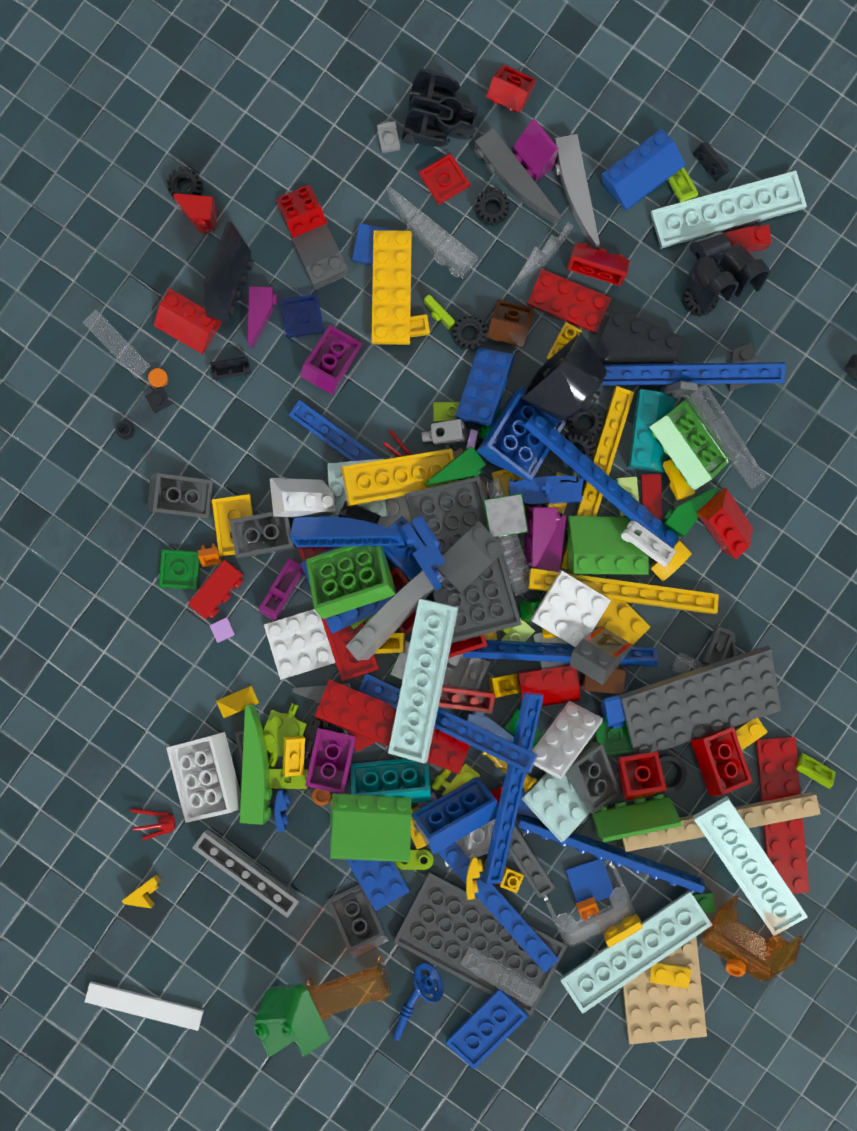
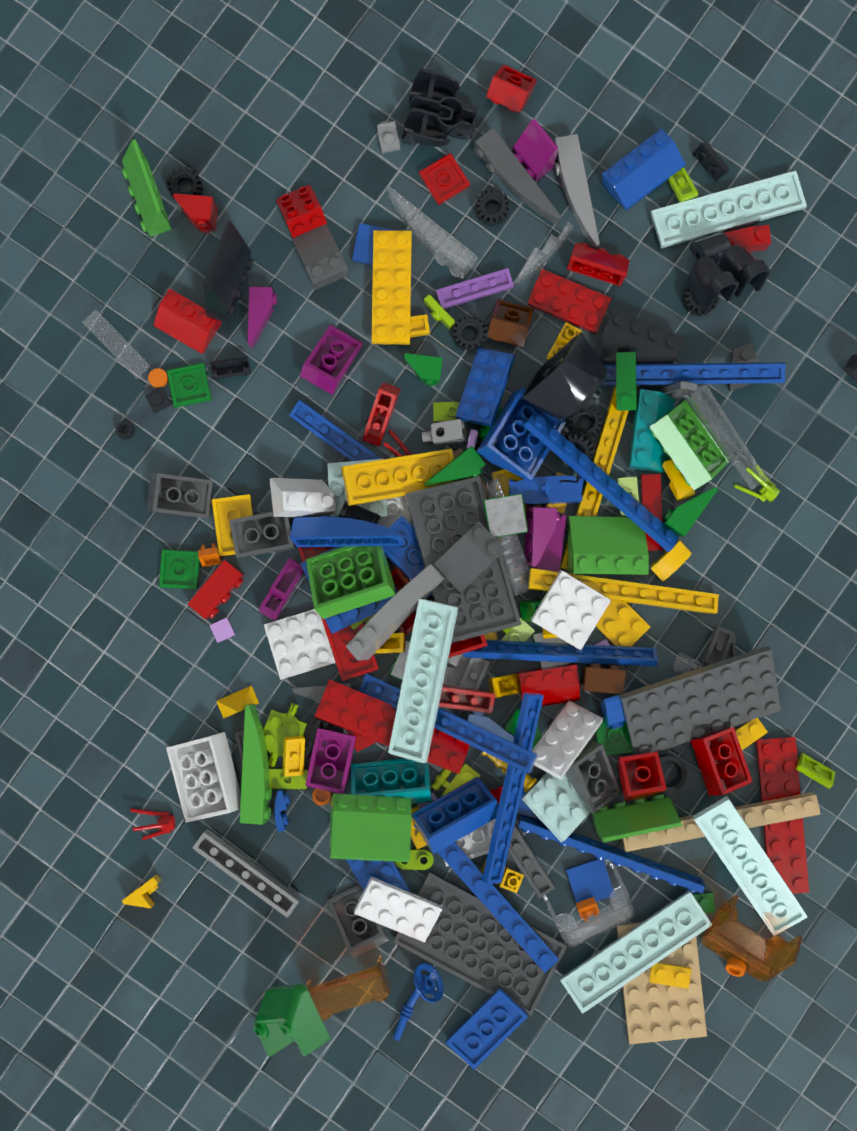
white tile [85,981,204,1031] -> none
clear blue plate [281,294,324,338] -> none
blue plate [399,515,445,590] -> none
clear slope [460,947,542,1007] -> none
yellow slope [466,855,483,900] -> none
dark grey slope [569,626,633,685] -> none
yellow plate [603,913,643,948] -> none
white plate [621,521,676,567] -> none
red slope [697,487,753,559] -> none
none -> bright green slope [121,139,172,237]
none -> green tile [167,363,212,408]
none -> white plate [354,876,442,942]
none -> red slope [362,382,401,447]
none -> green slope [404,353,443,386]
none -> medium lavender plate [436,268,514,309]
none -> green slope [616,352,637,411]
none -> lime plant [734,465,780,502]

